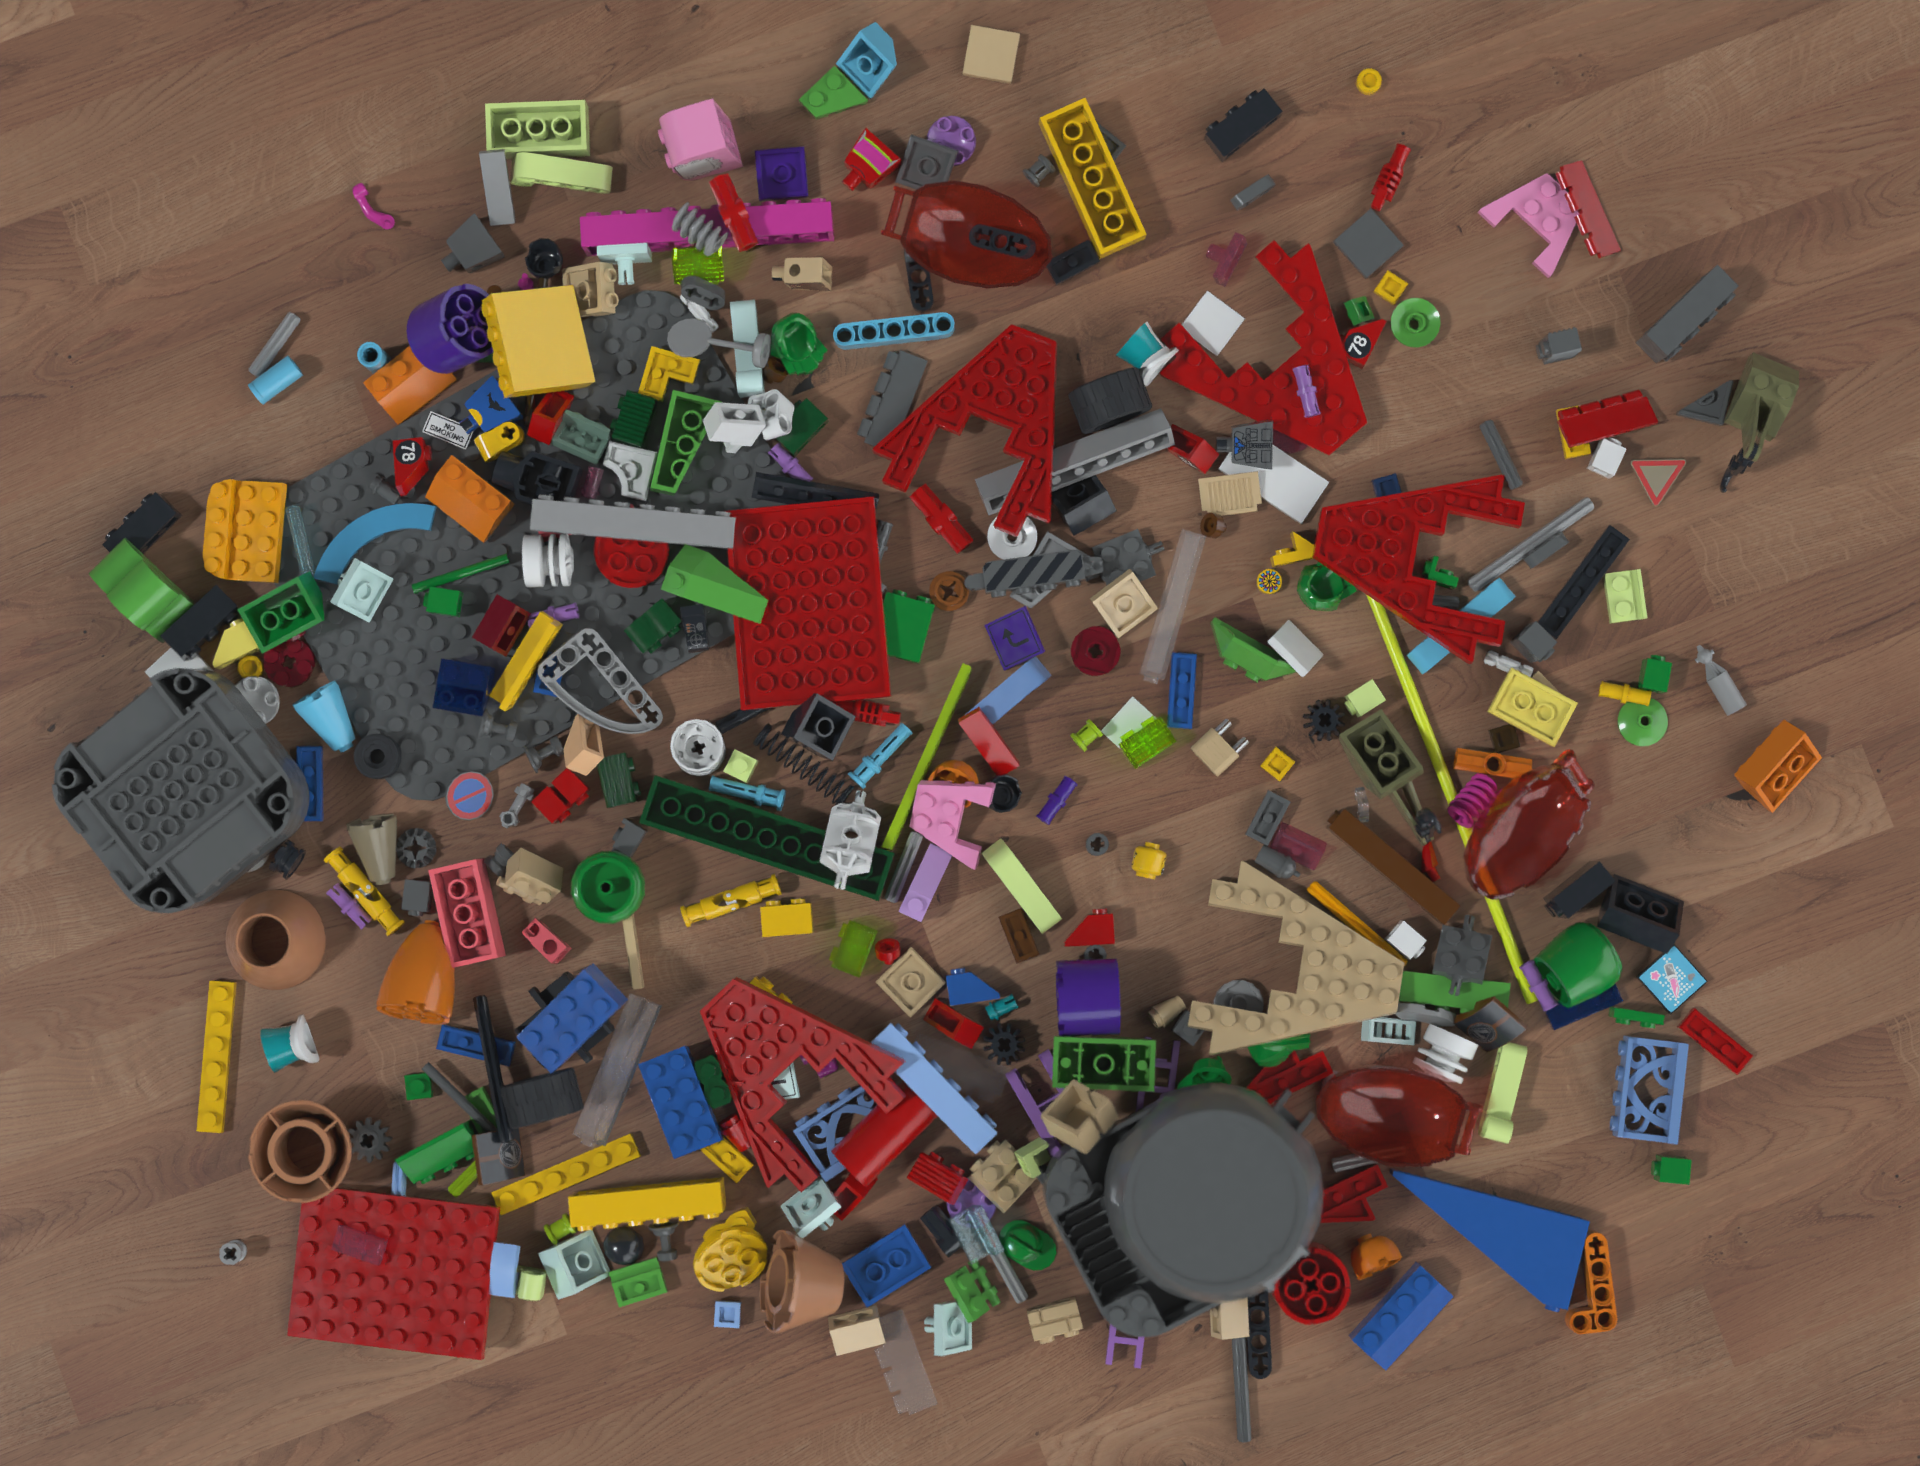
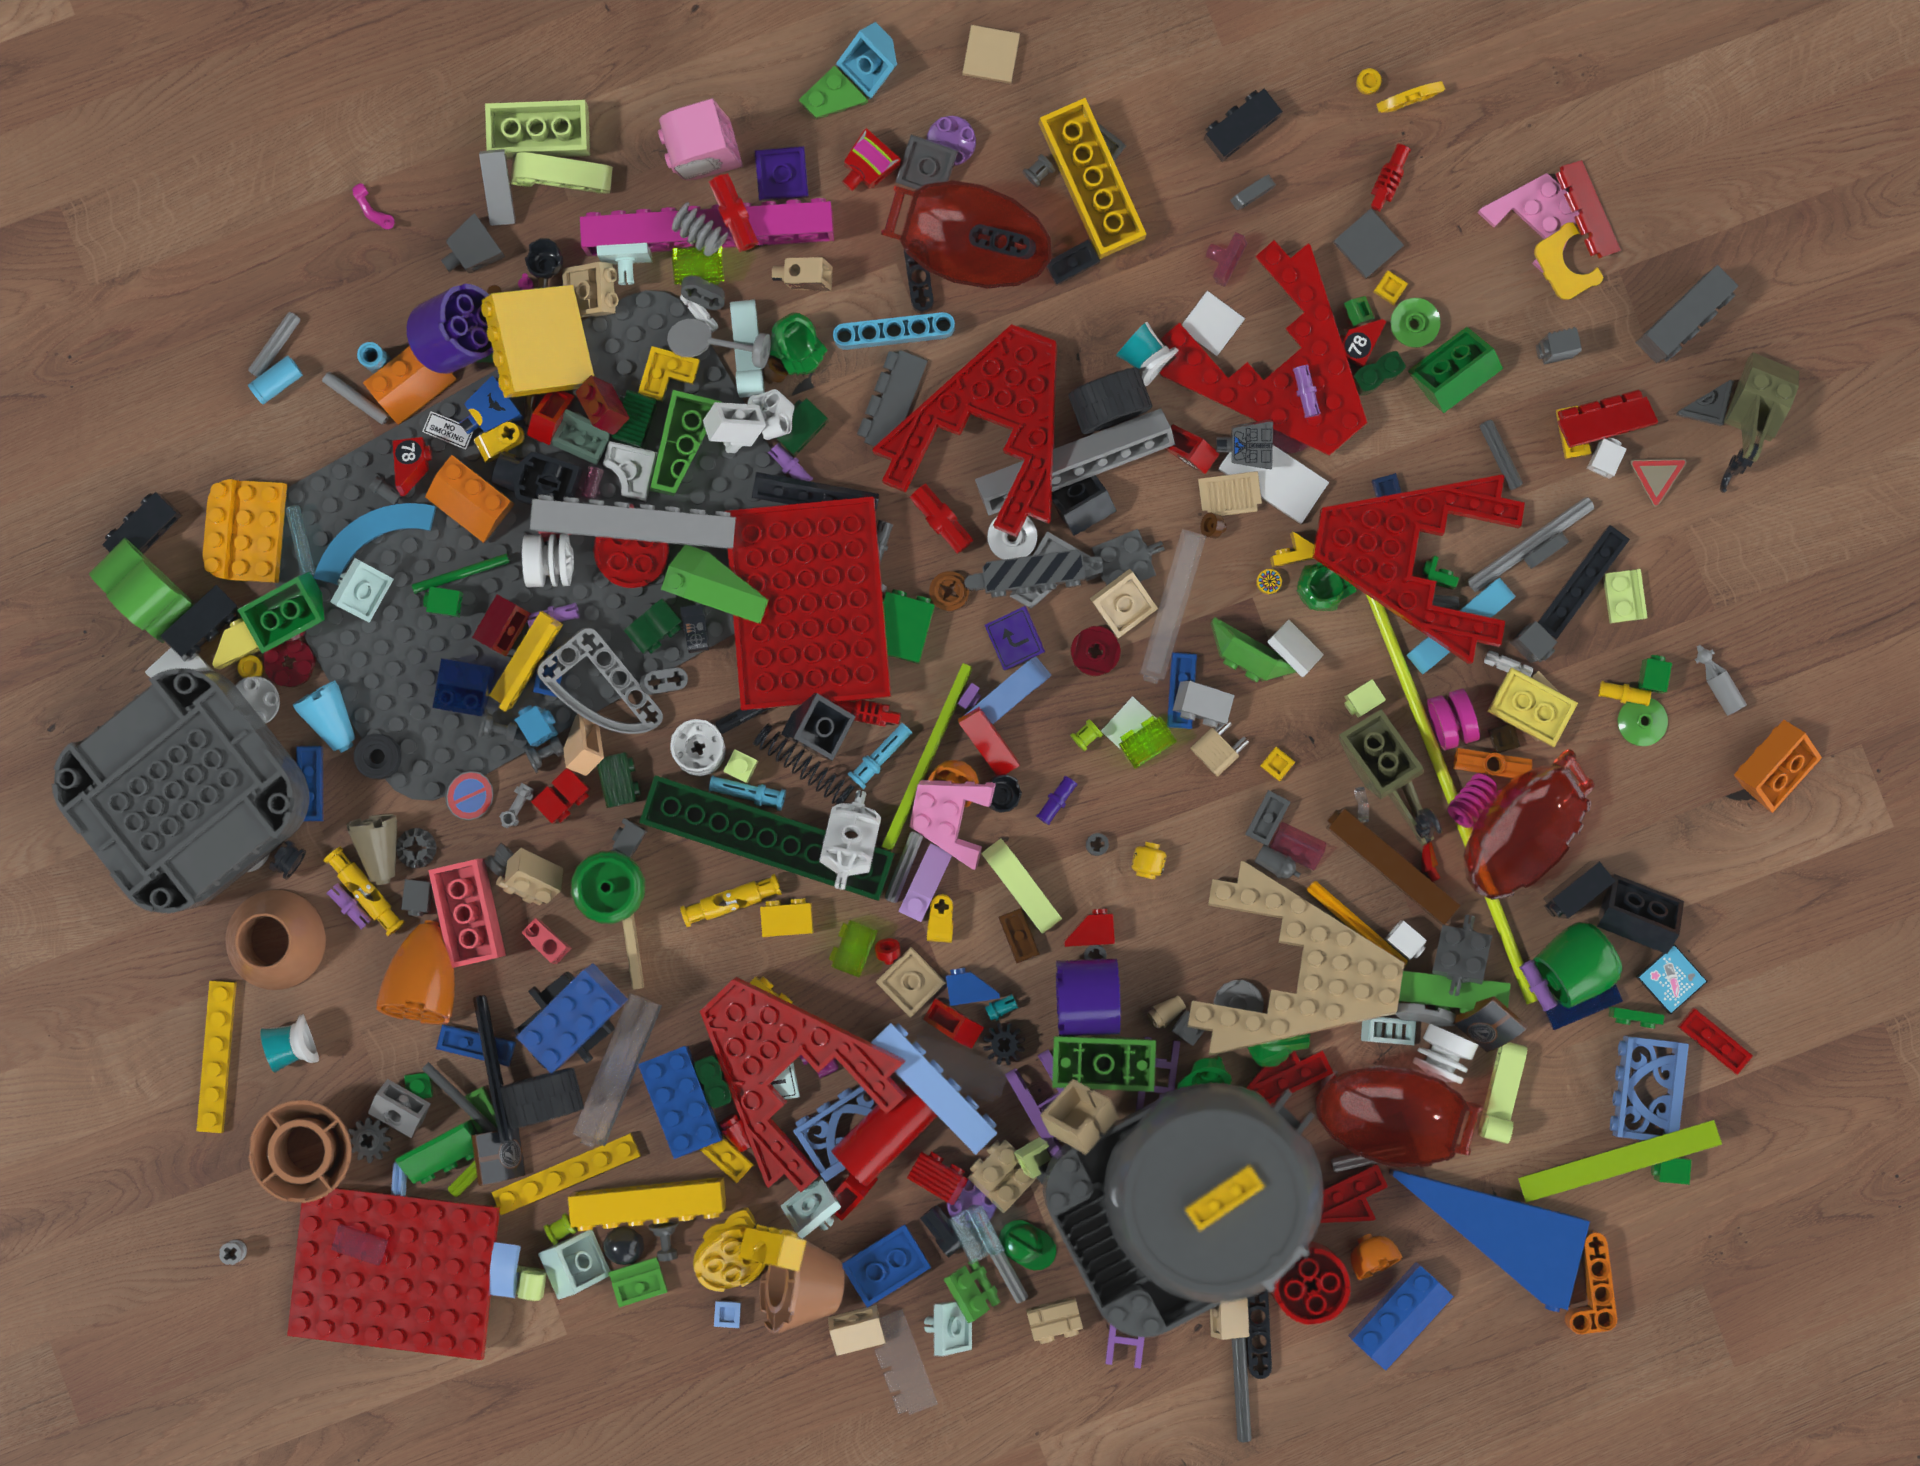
black gear [1302,699,1345,741] -> none
none -> light grey piece [322,372,390,425]
none -> light grey brick [368,1079,431,1138]
none -> dark azure brick [515,705,558,747]
none -> dark red brick [575,375,629,435]
none -> dark grey beam [640,668,688,695]
none -> yellow arch [739,1225,806,1271]
none -> yellow piece [927,894,953,943]
none -> medium lavender plate [958,683,981,710]
none -> light grey brick [1173,681,1234,728]
none -> yellow tile [1185,1164,1265,1231]
none -> dark green brick [1353,351,1406,396]
none -> yellow tile [1376,81,1445,113]
none -> green slope [1408,327,1503,413]
none -> dark pink wheel [1427,688,1480,751]
none -> lime tile [1518,1120,1722,1203]
none -> yellow piece [1534,222,1604,300]

